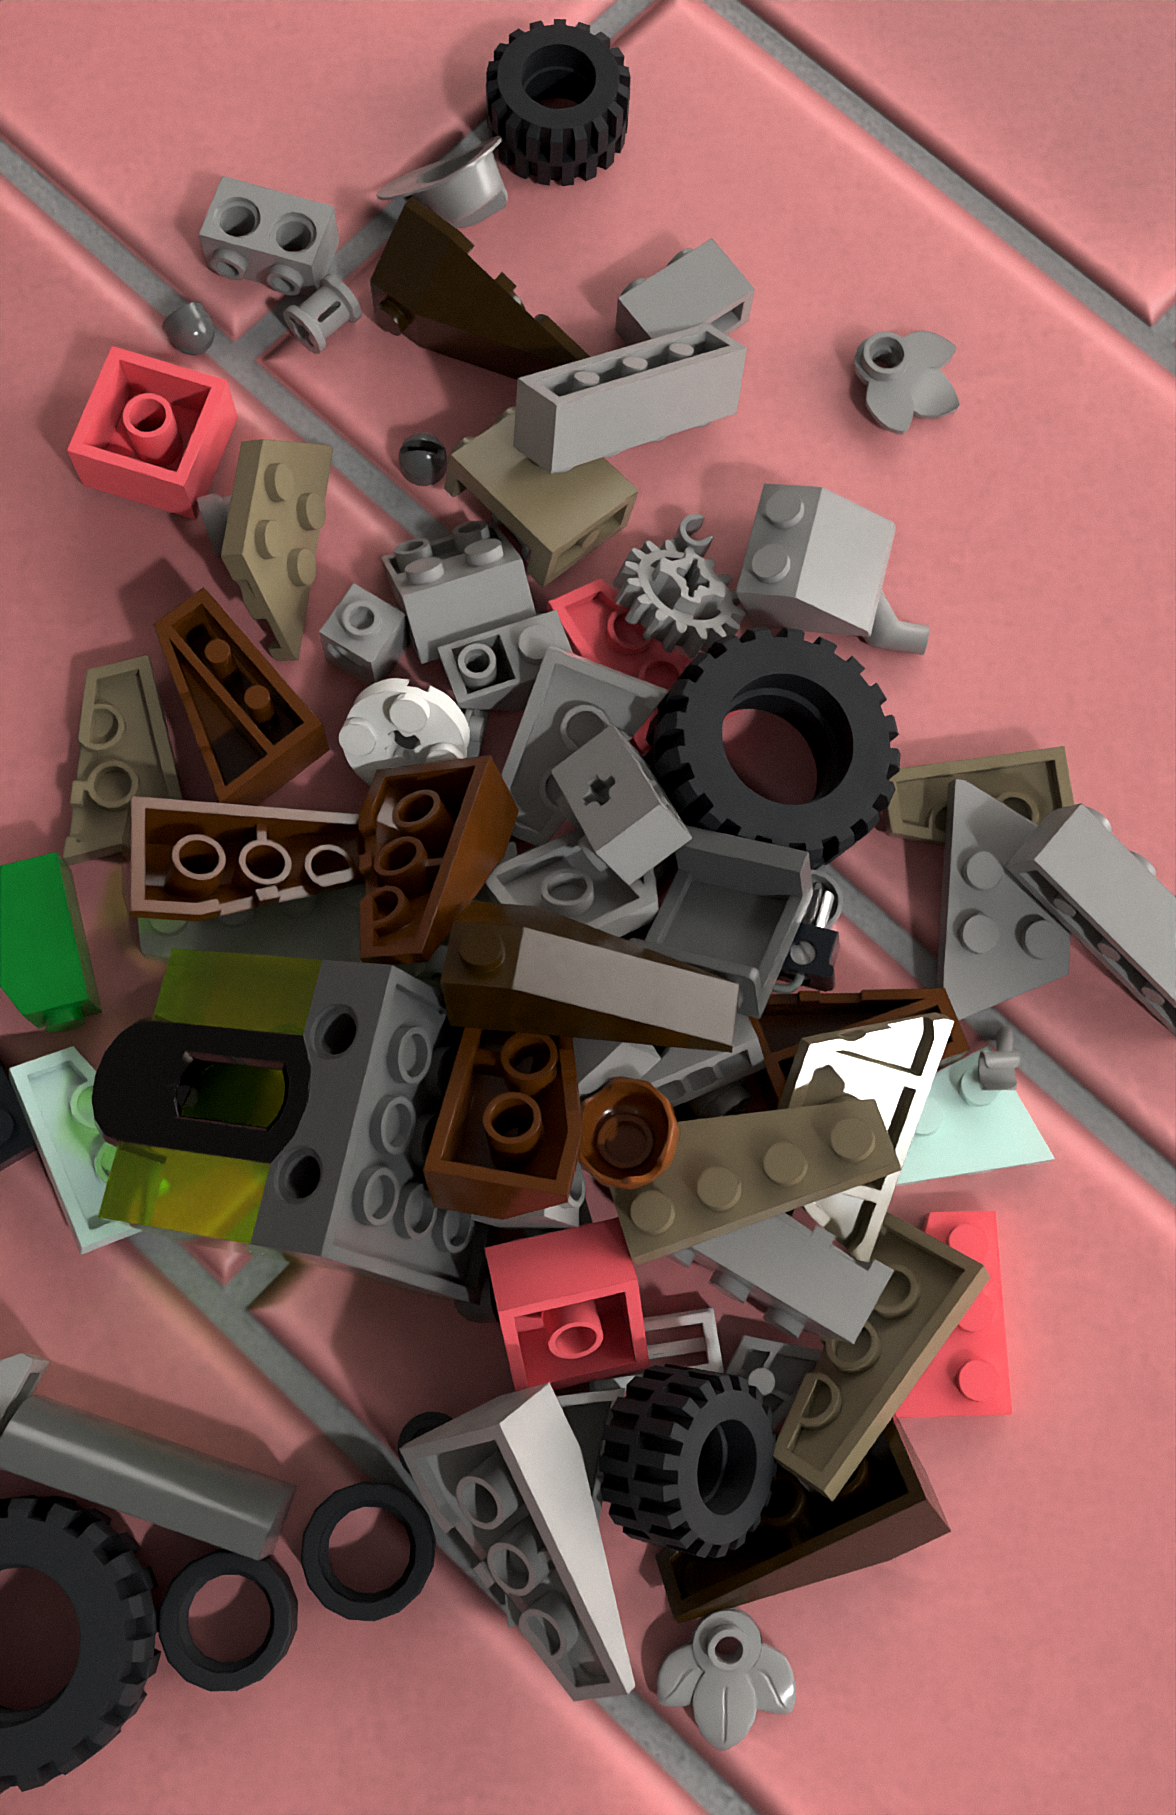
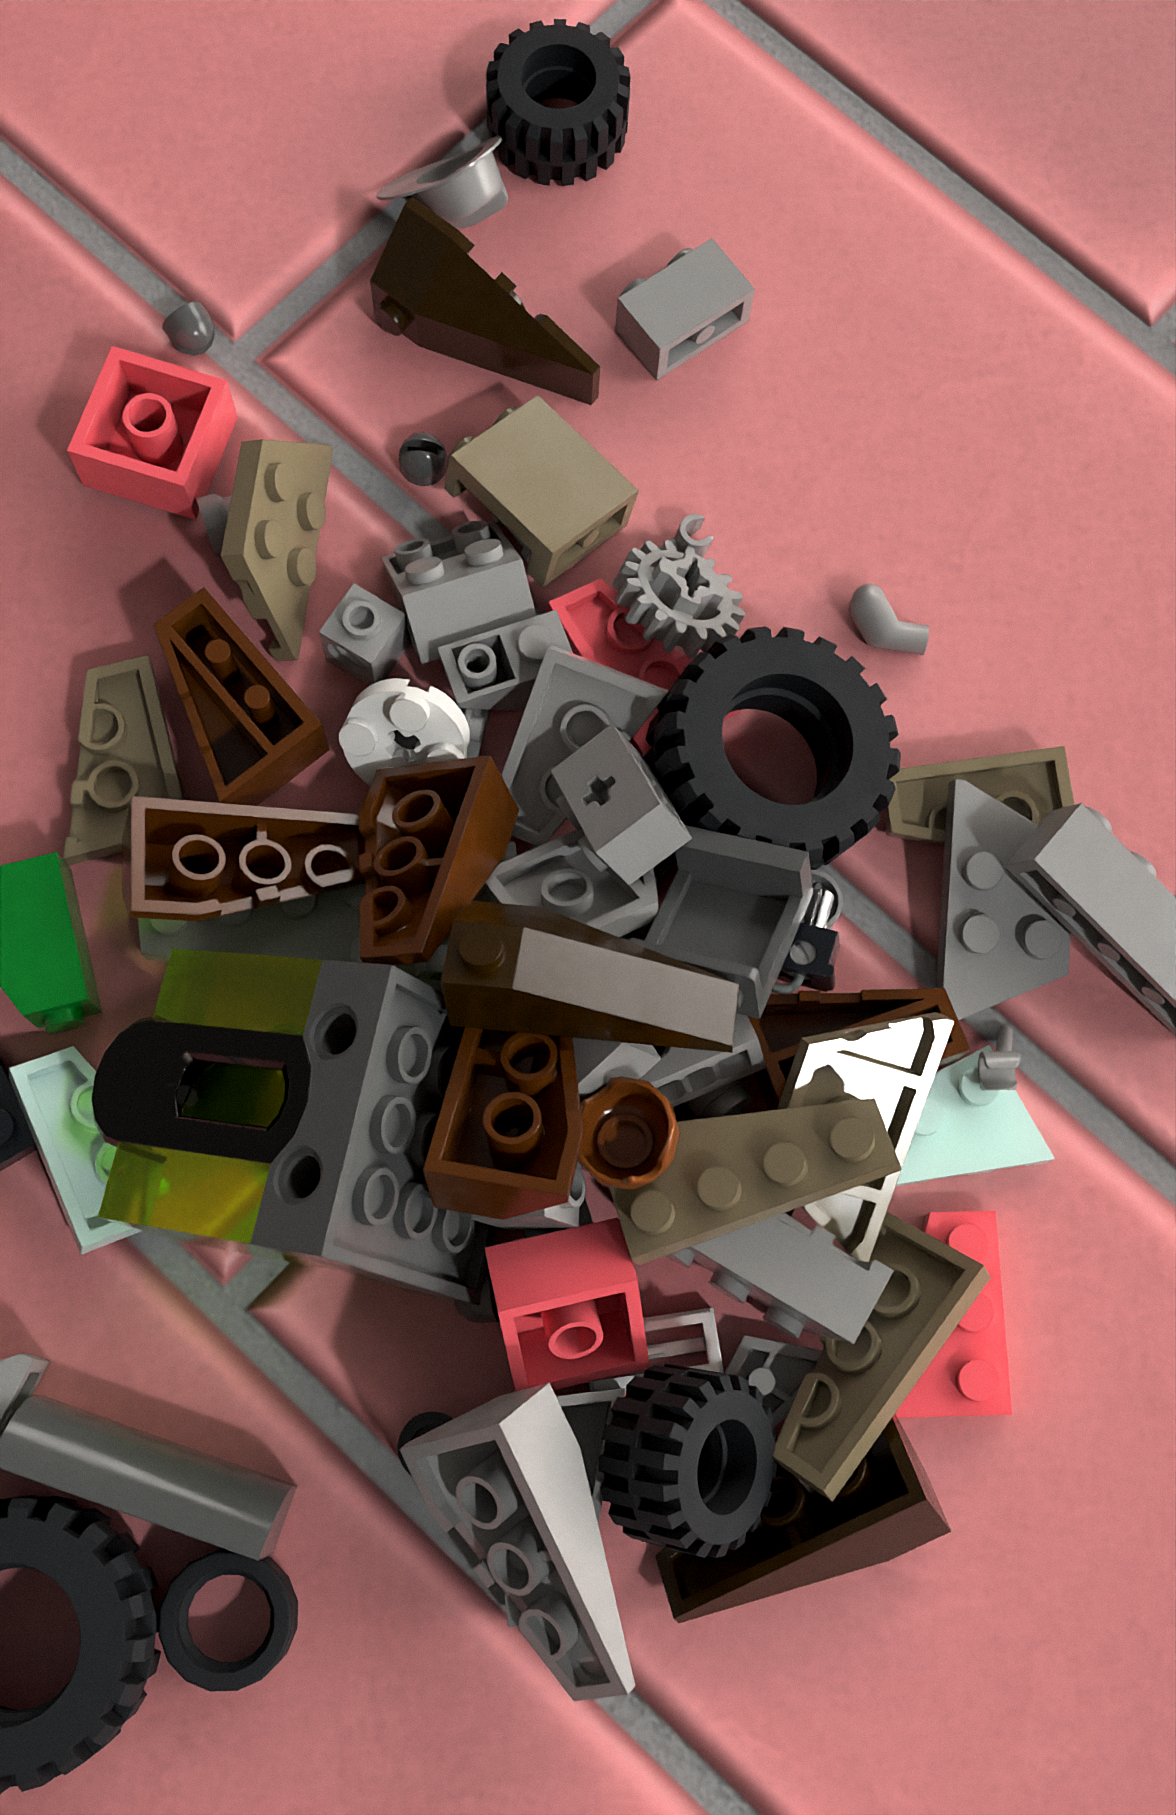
light grey brick [199,176,339,297] -> none
light grey bush [283,274,362,354] -> none
black tyre [301,1481,436,1621] -> none
light grey brick [513,323,747,474] -> none
light grey plate [657,1607,796,1751] -> none
light grey slope [736,483,896,637] -> none
light grey plate [854,331,960,435] -> none

